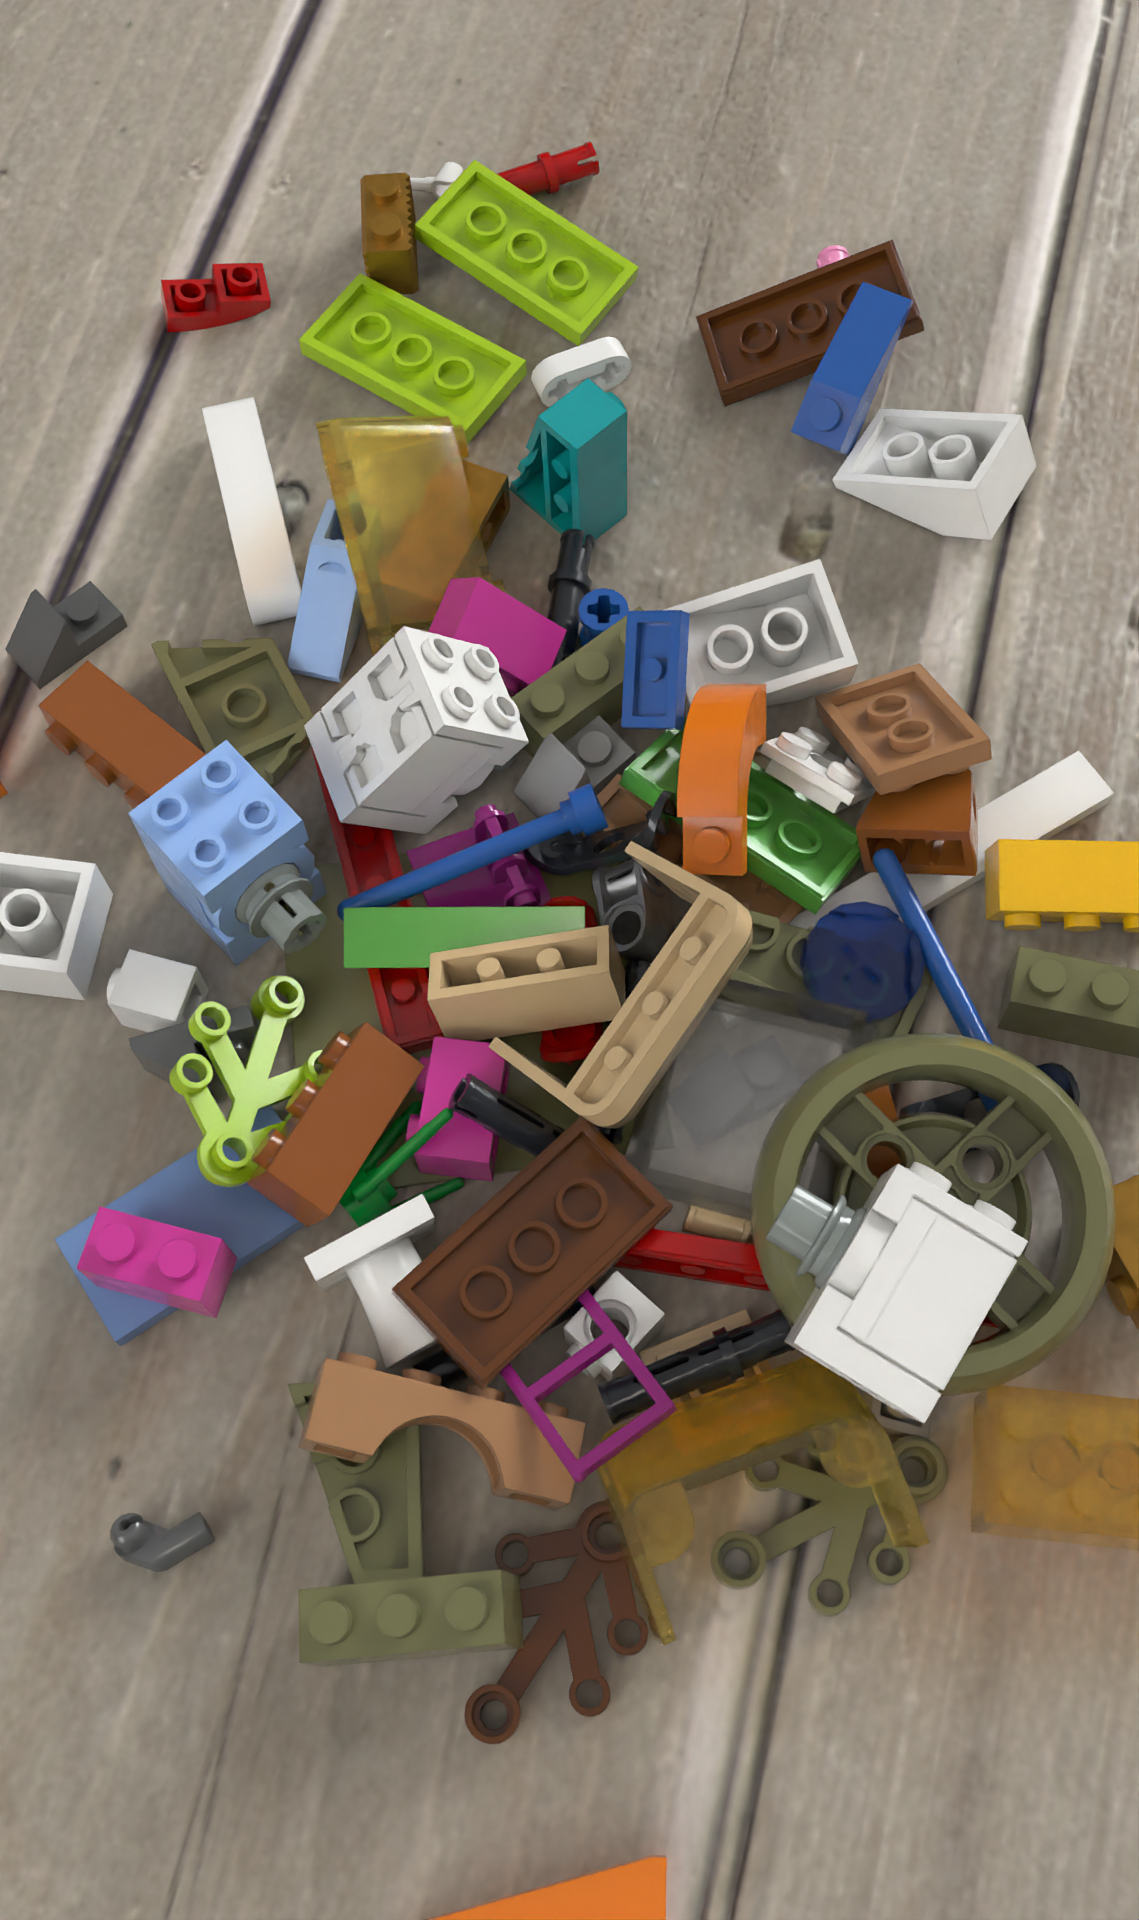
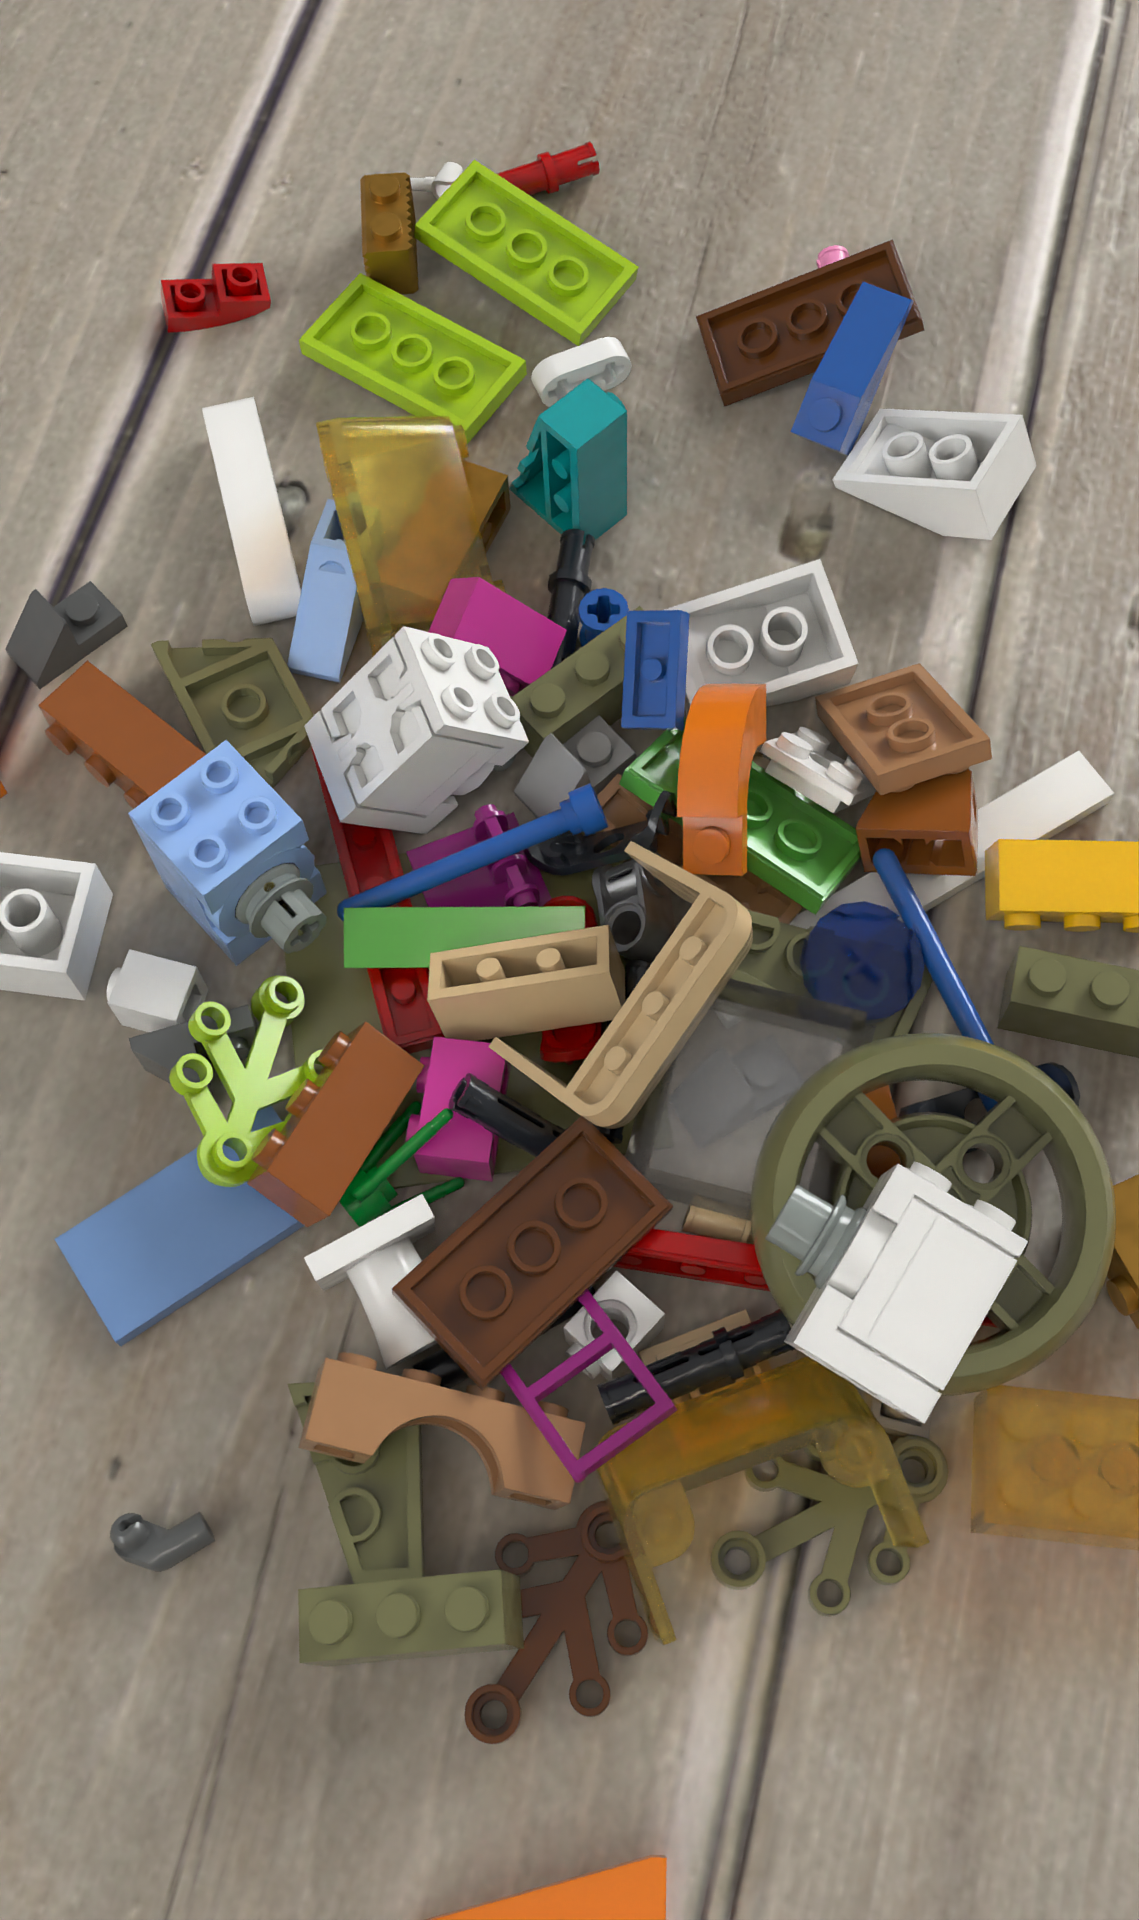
dark pink brick [77,1206,237,1319] -> none

